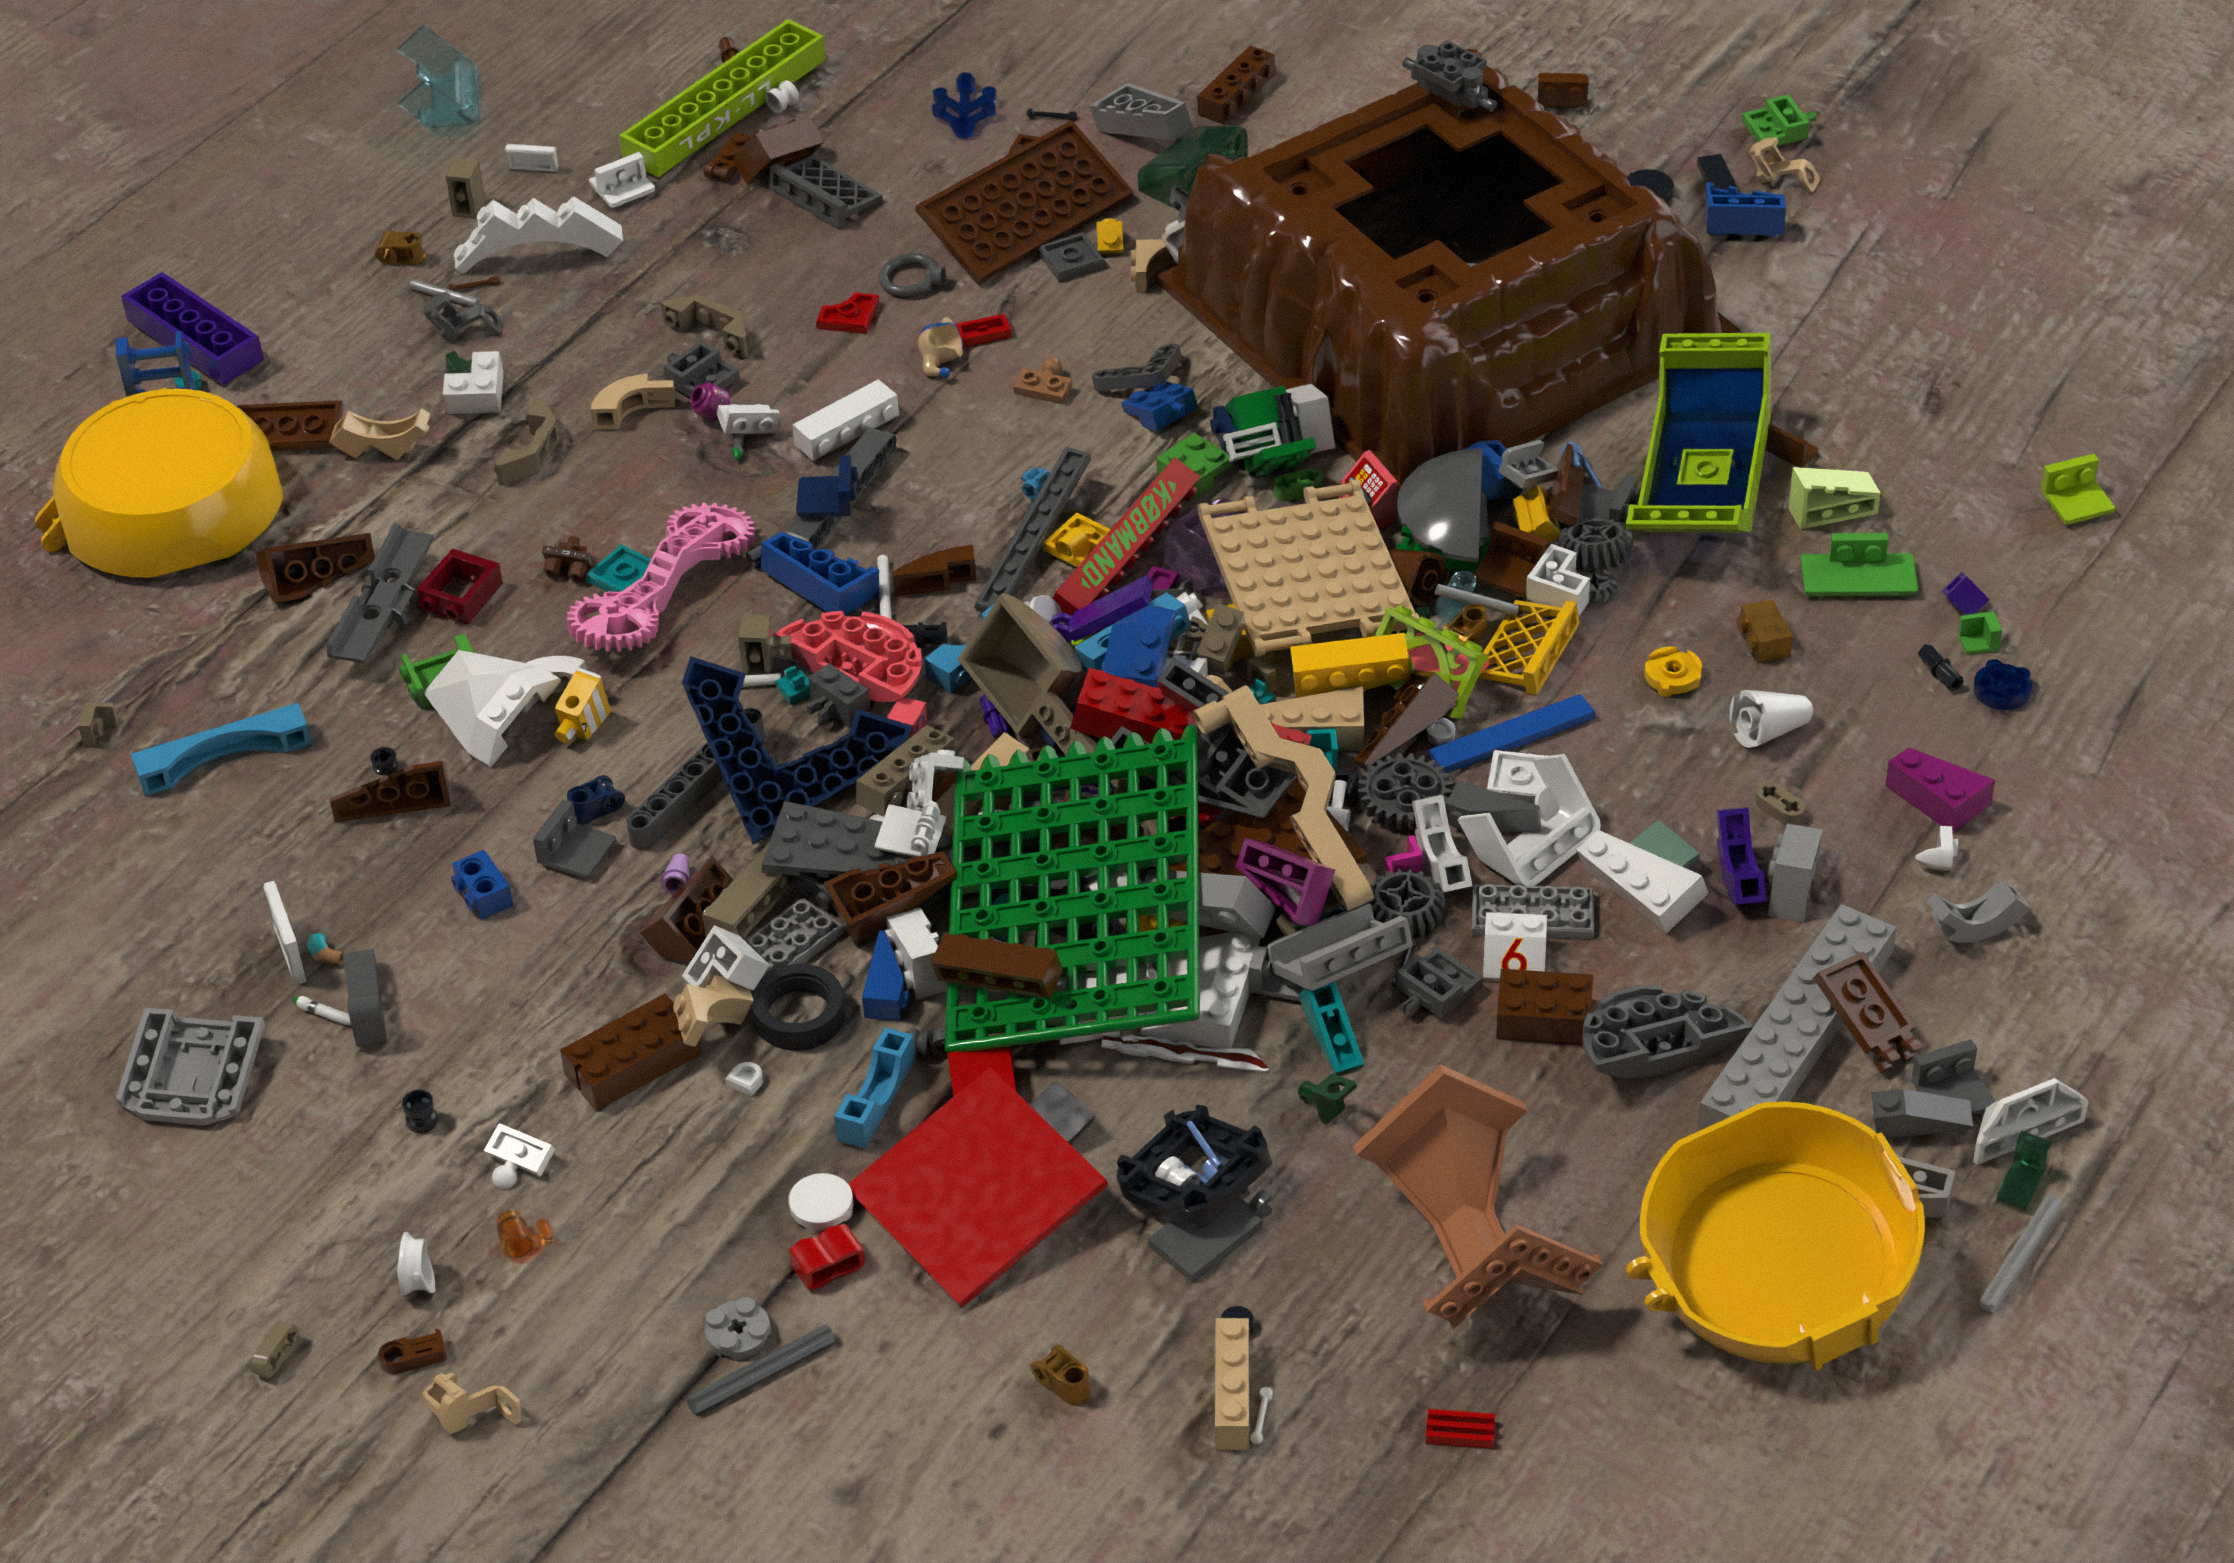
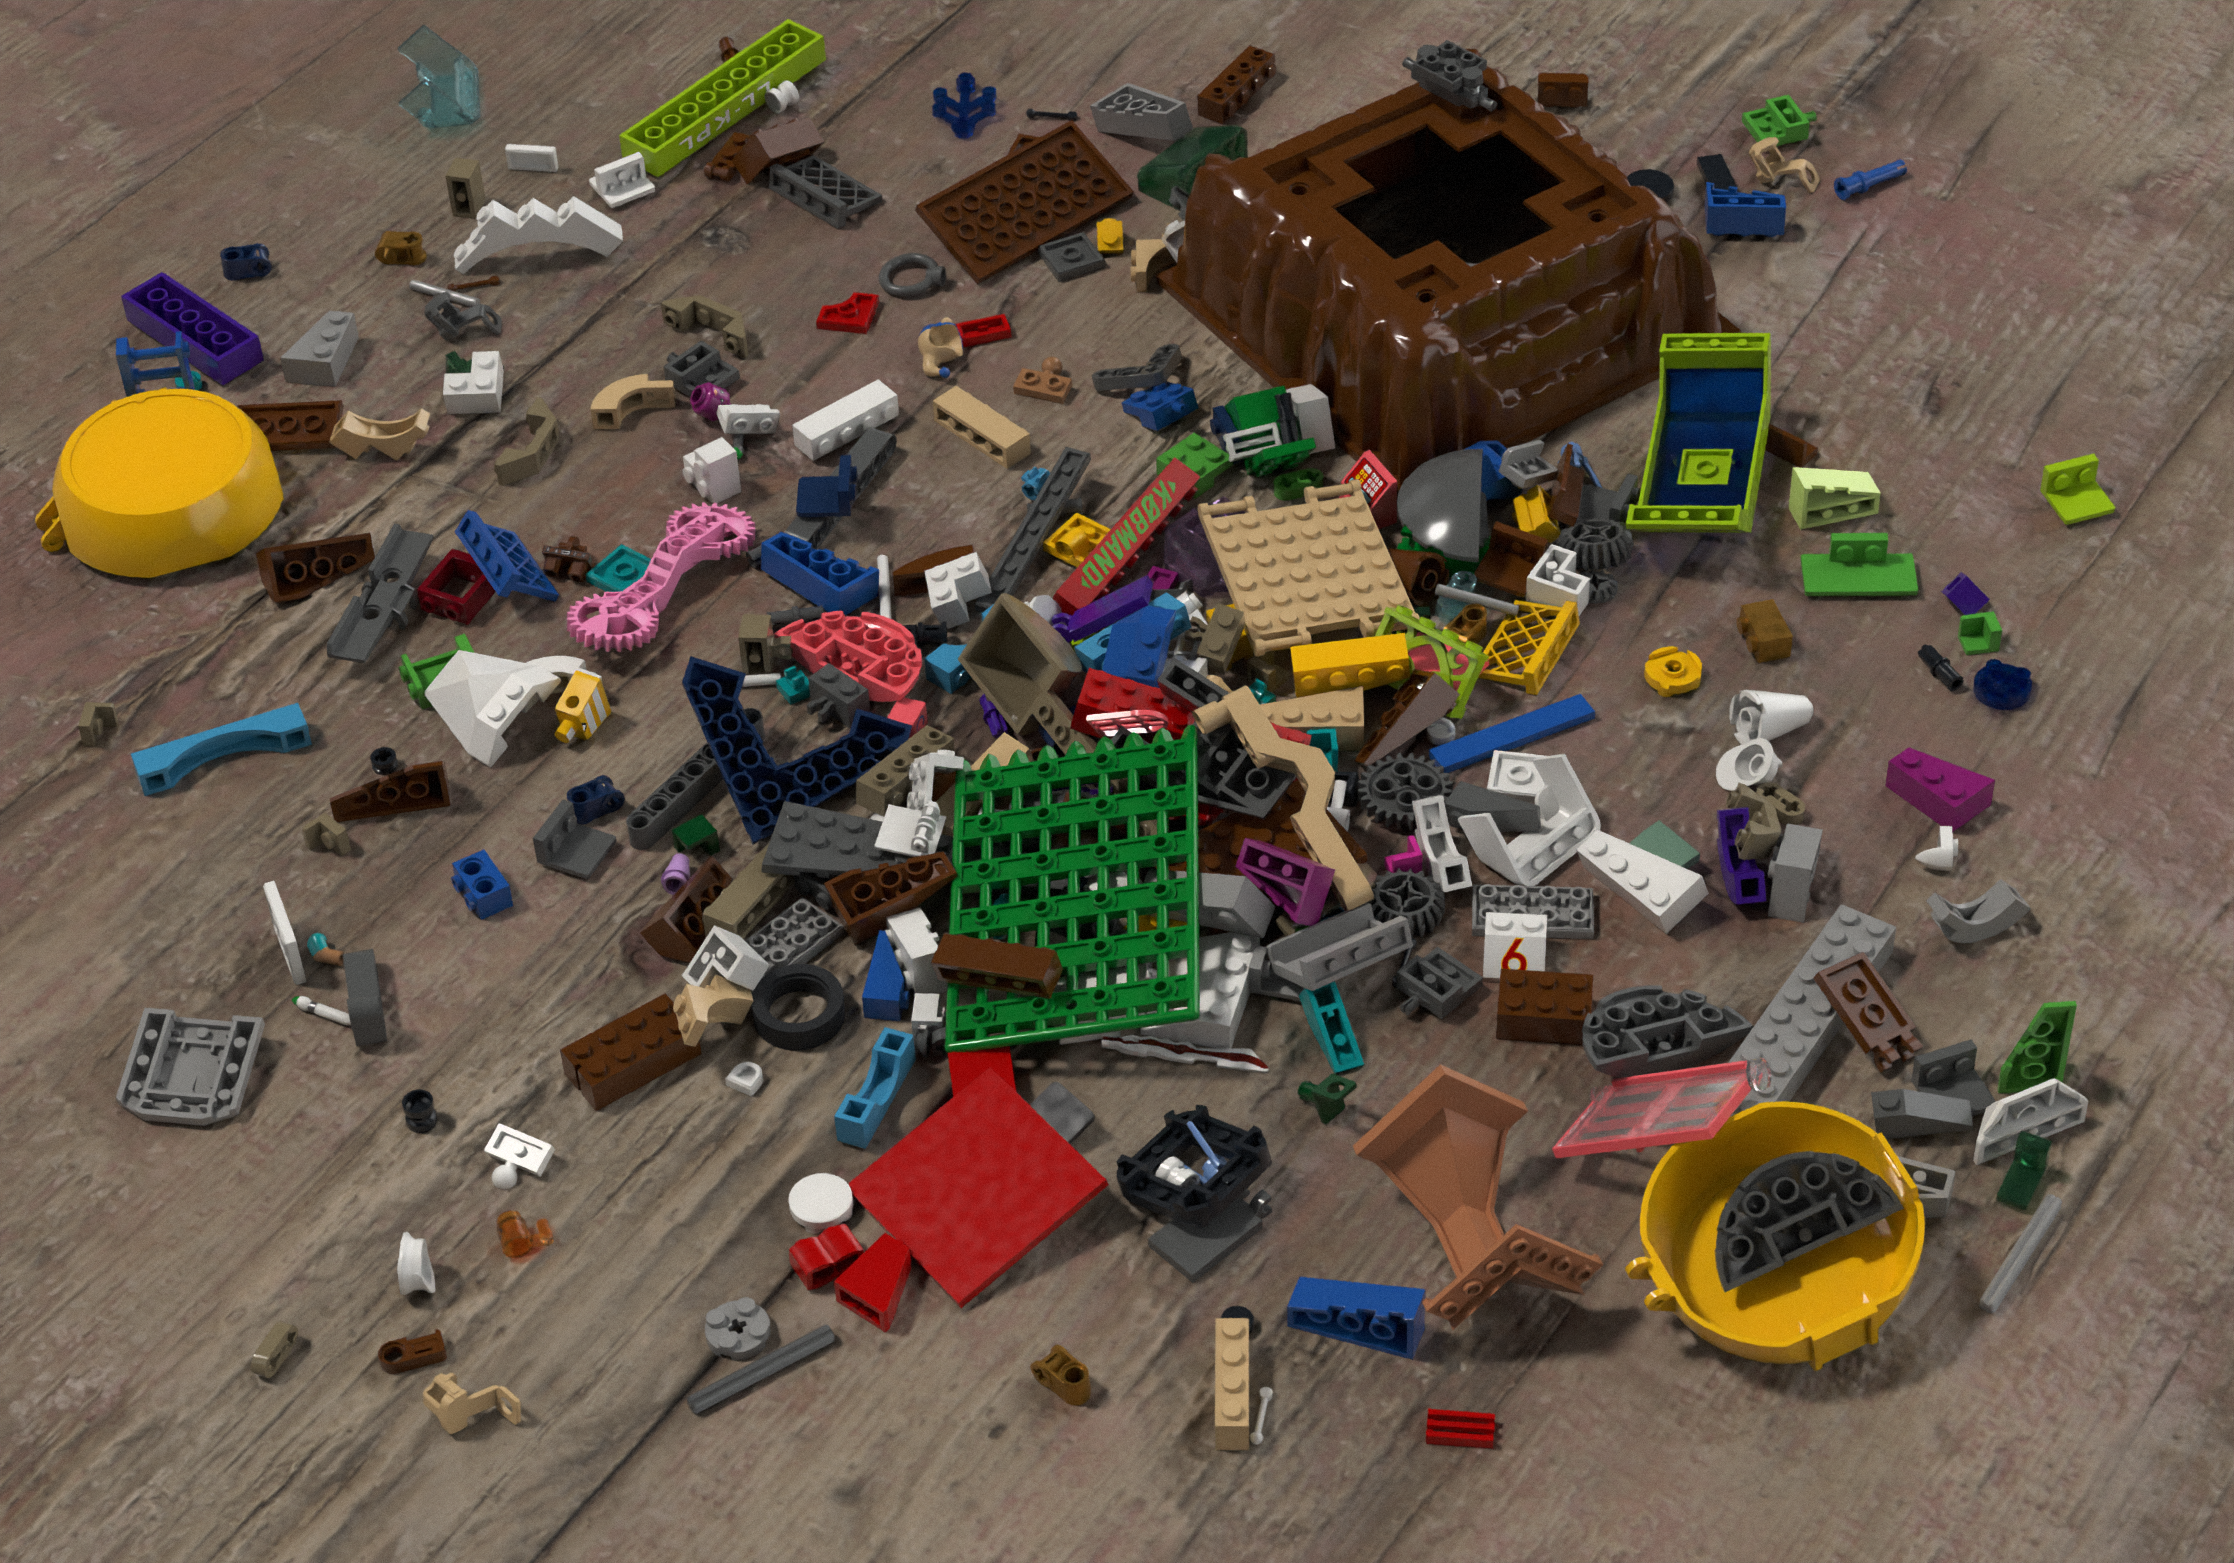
none -> dark blue piece [220,243,272,281]
none -> light grey wedge [280,311,359,387]
none -> dark tan bracket [302,813,351,856]
none -> blue fence [454,510,559,602]
none -> dark green panel [672,814,720,856]
none -> white brick [682,437,741,504]
none -> dark grey pin [767,605,824,629]
none -> red slope [834,1233,912,1333]
none -> white brick [911,993,946,1042]
none -> white brick [925,552,992,629]
none -> tan brick [933,386,1031,469]
none -> coral window [1087,710,1168,738]
none -> blue wedge [1287,1277,1426,1360]
none -> clear door [1552,1058,1771,1158]
none -> dark grey brick [1715,1151,1904,1292]
none -> white piece [1716,738,1783,791]
none -> dark tan slope [1725,782,1782,860]
none -> blue pin [1834,159,1907,200]
none -> bright green wedge [1997,1001,2077,1094]

